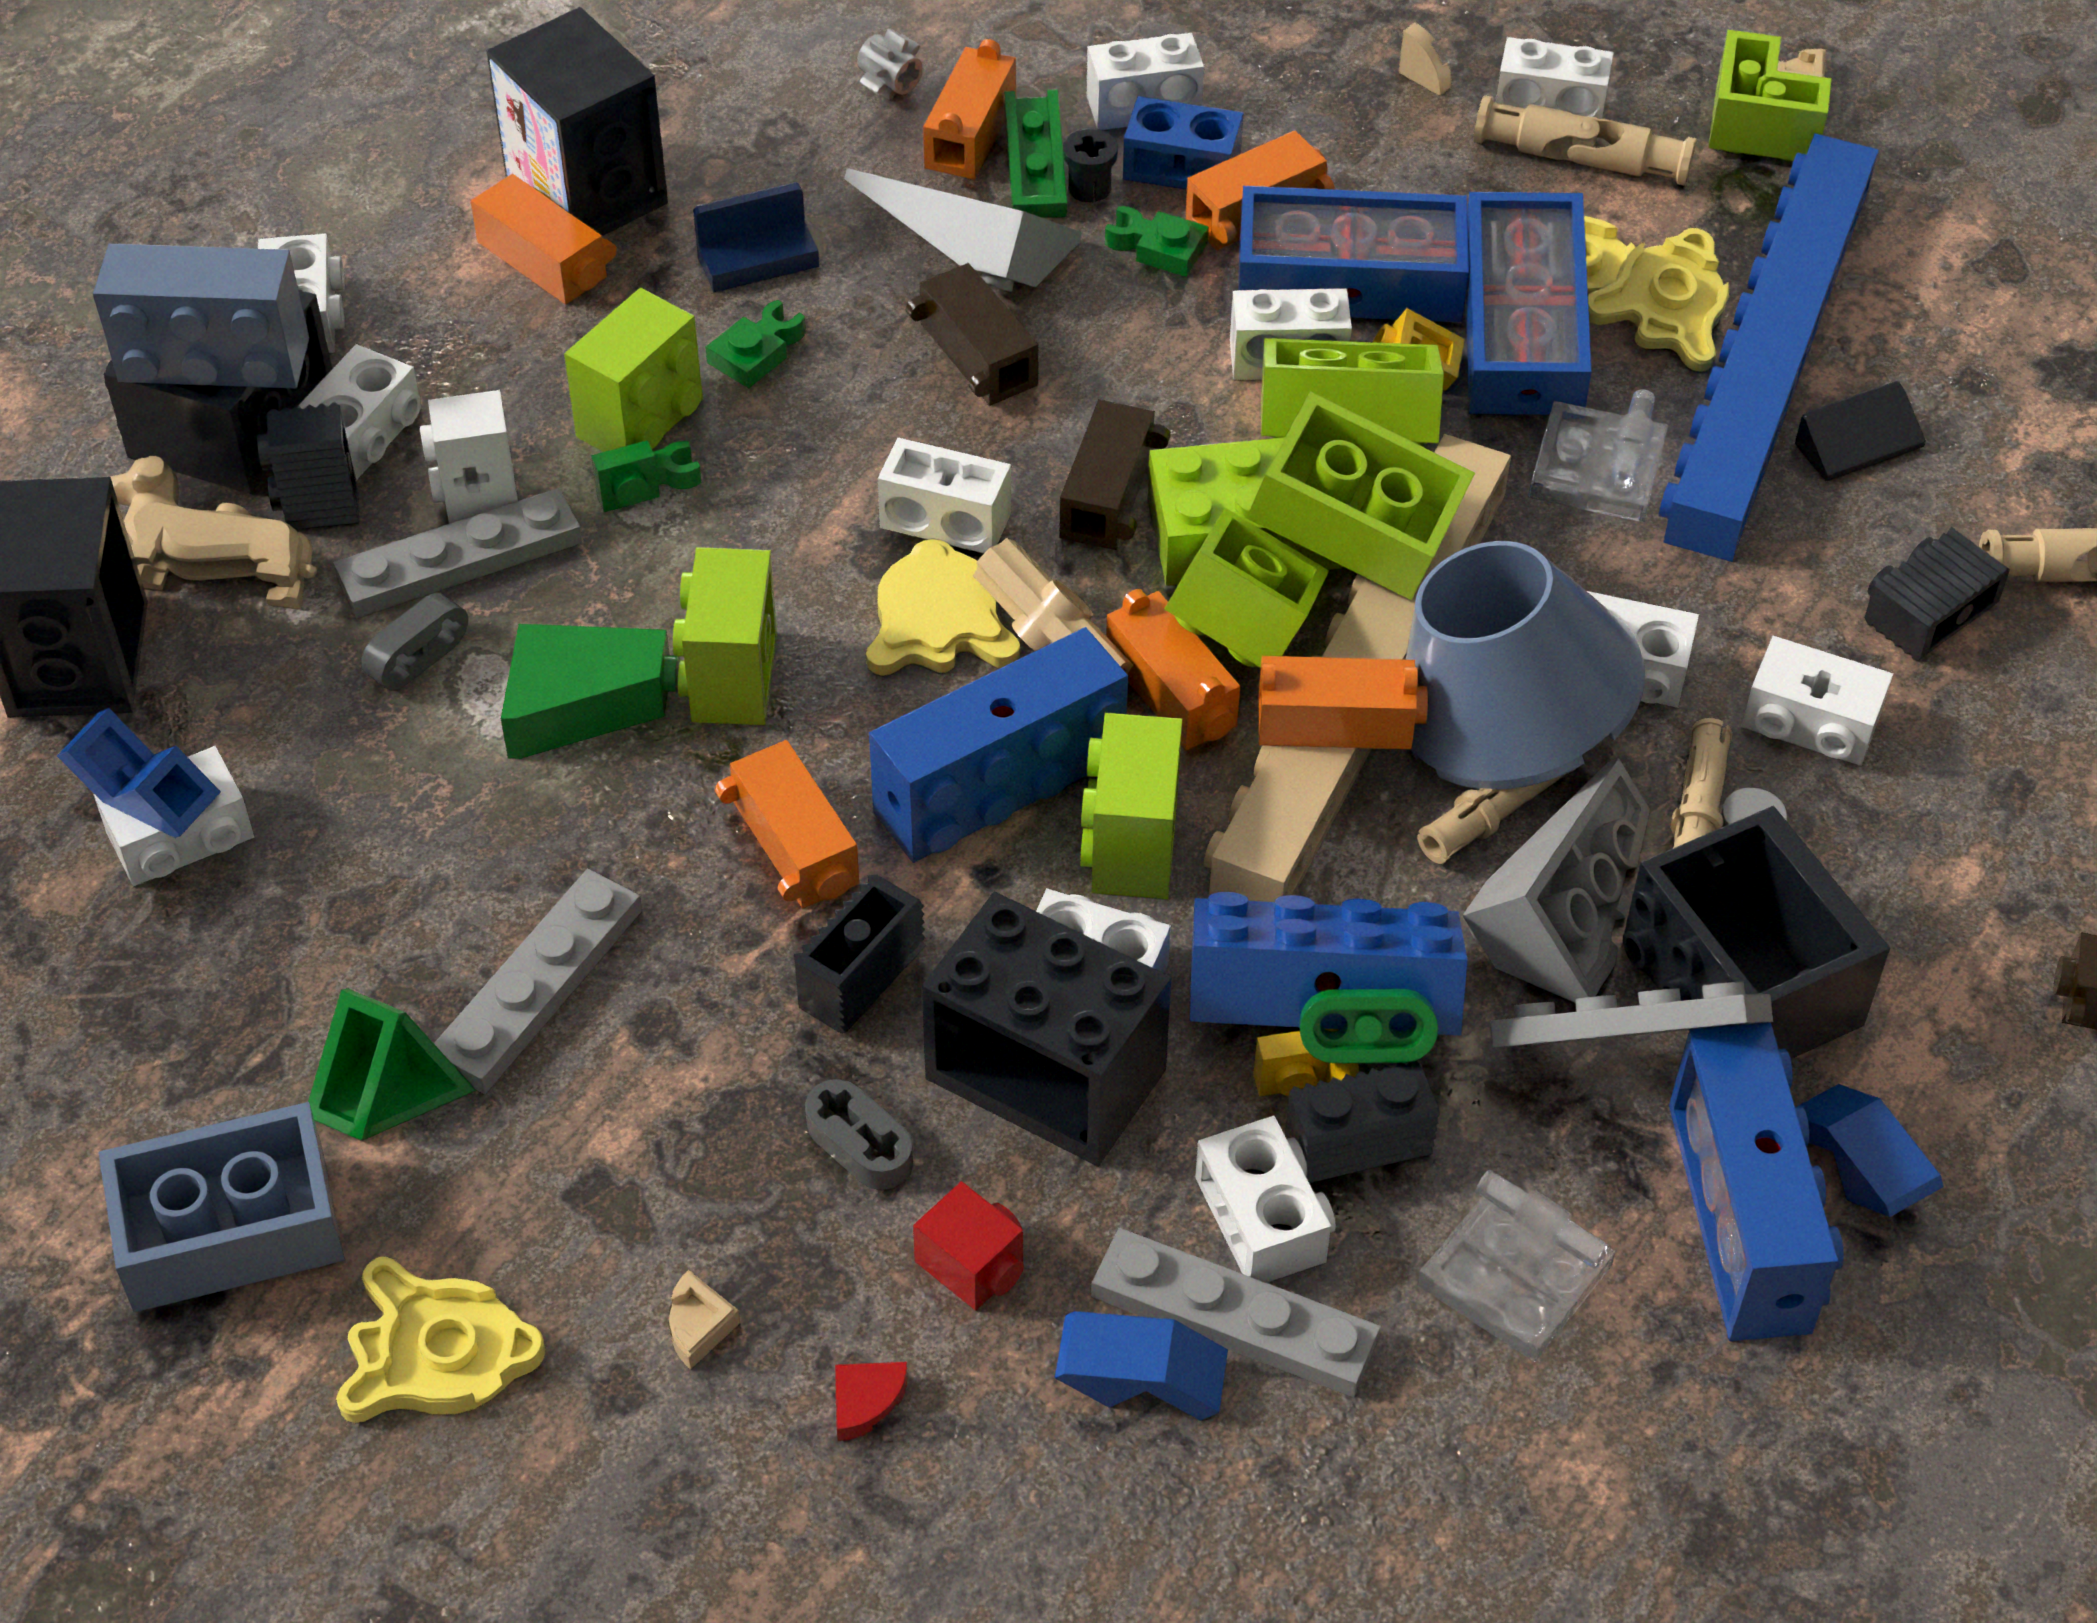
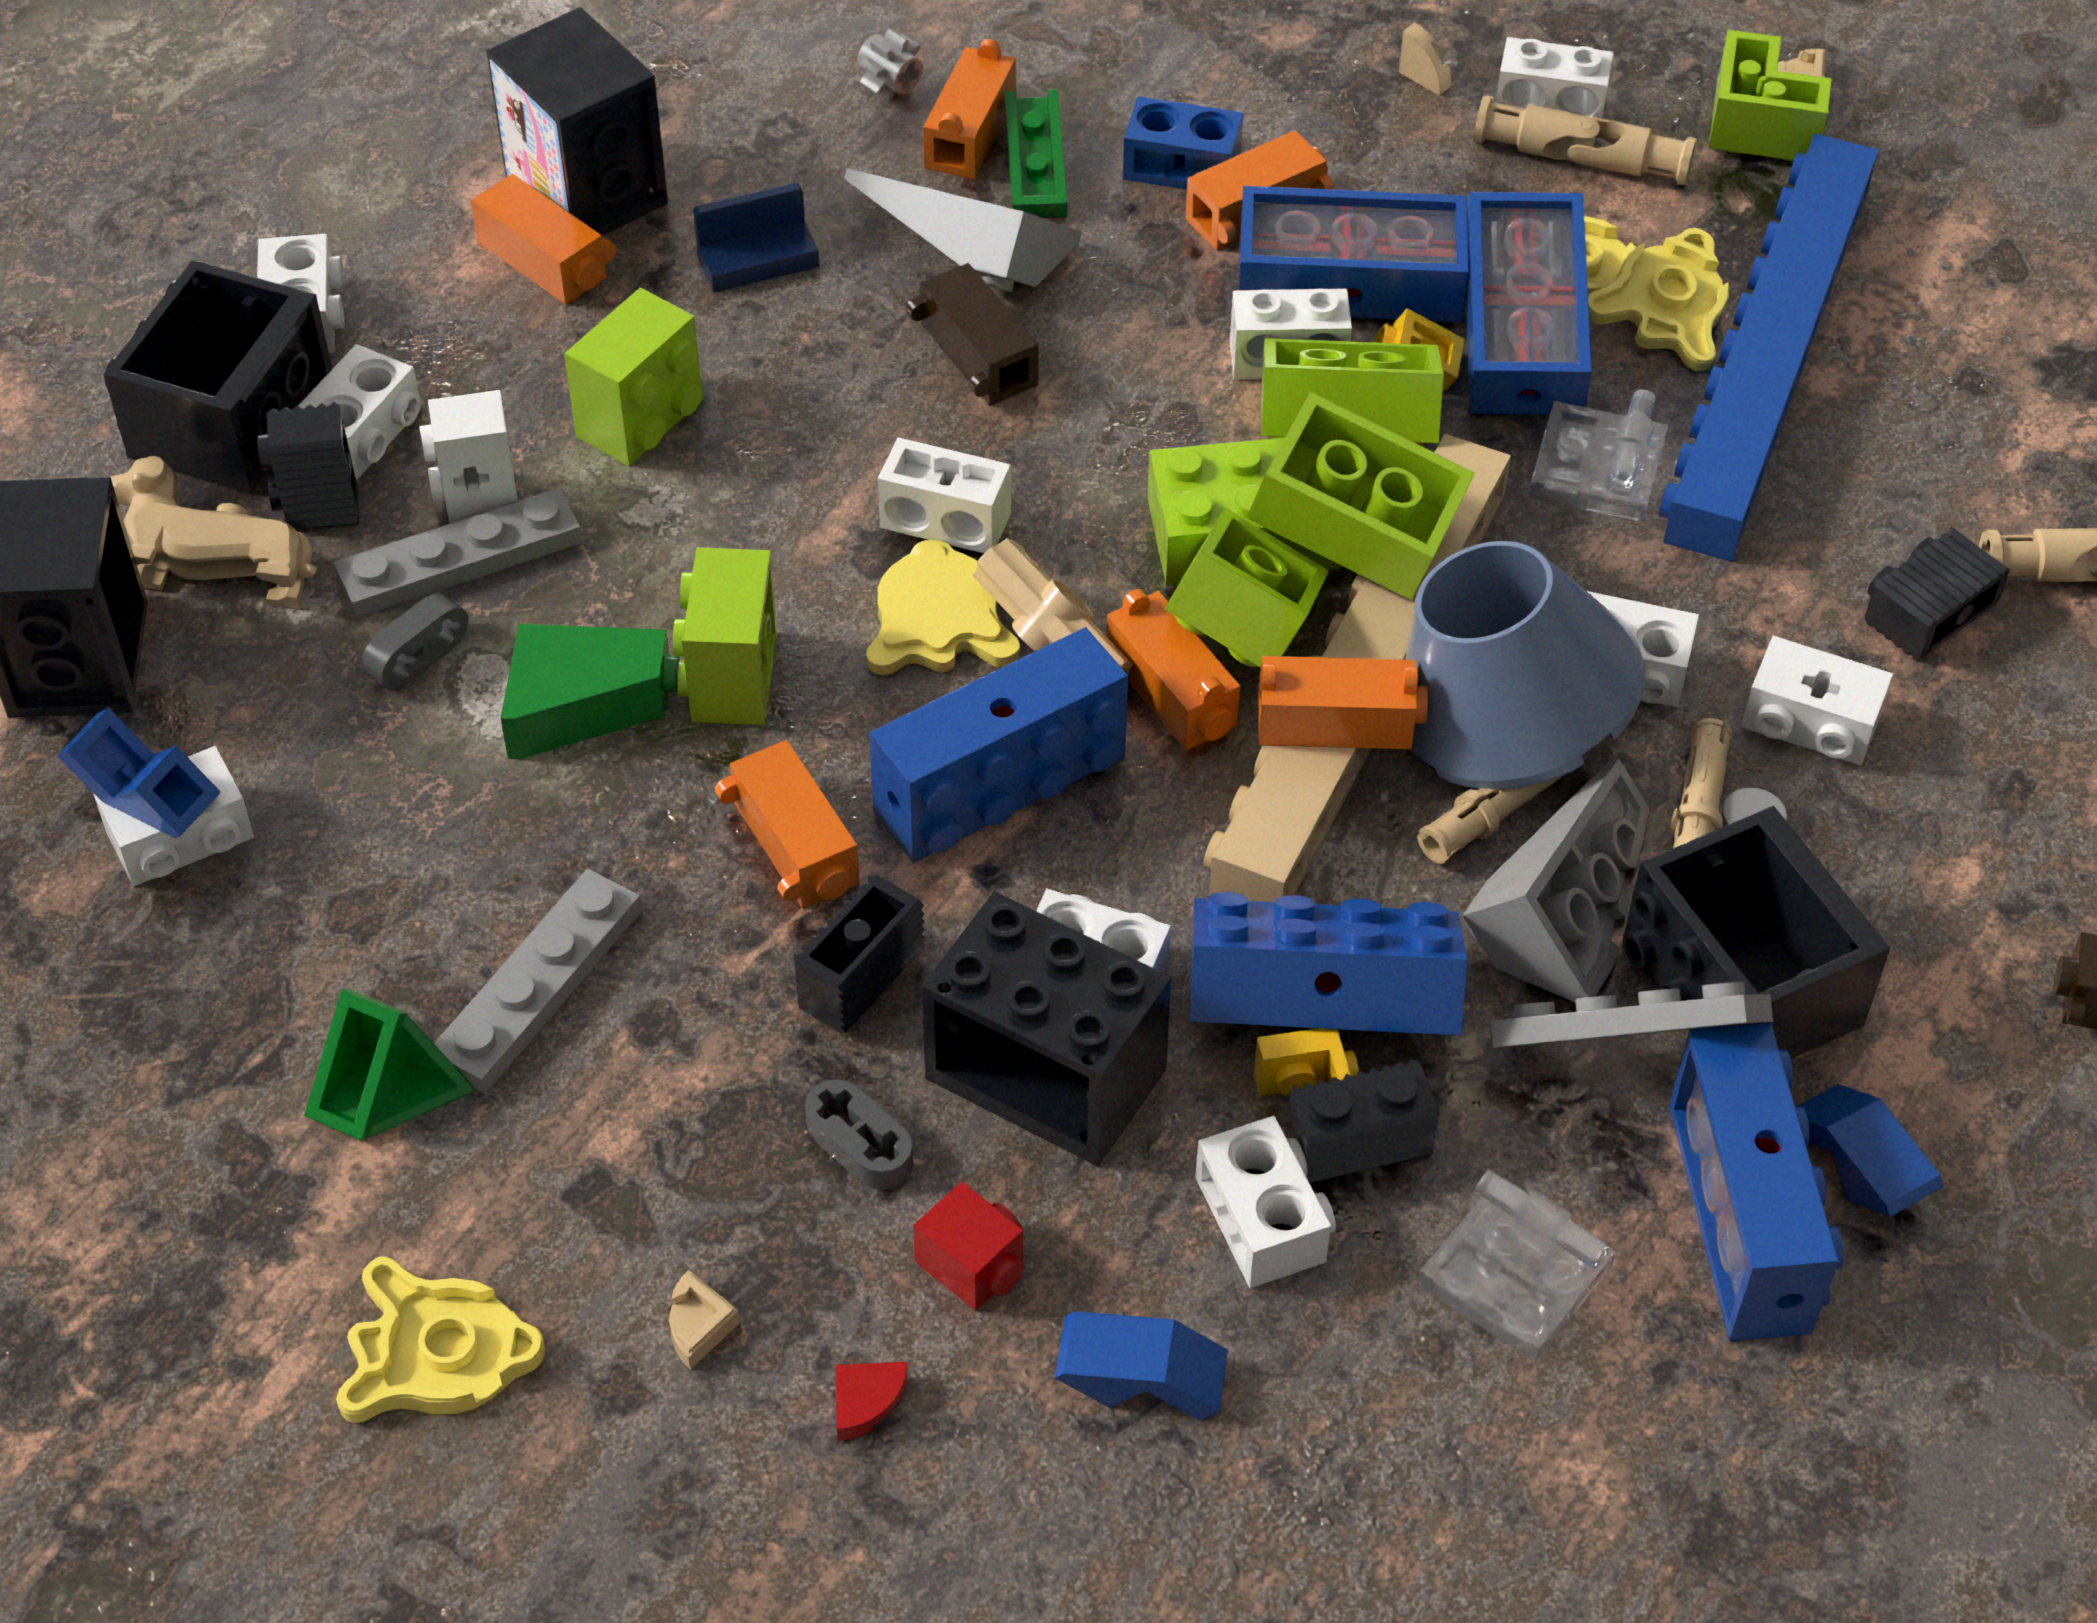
sand blue brick [93,244,309,388] -> none
sand blue brick [98,1102,345,1313] -> none
green plate [591,440,702,512] -> none
green plate [705,300,806,389] -> none
dark brown brick [1059,399,1171,550] -> none
black bush [1063,128,1118,203] -> none
lime brick [1080,713,1182,899] -> none
white brick [1087,33,1204,130] -> none
light grey plate [1091,1228,1381,1397] -> none
green plate [1105,206,1209,277] -> none
green plate [1299,989,1438,1063] -> none
black slope [1795,381,1926,481] -> none

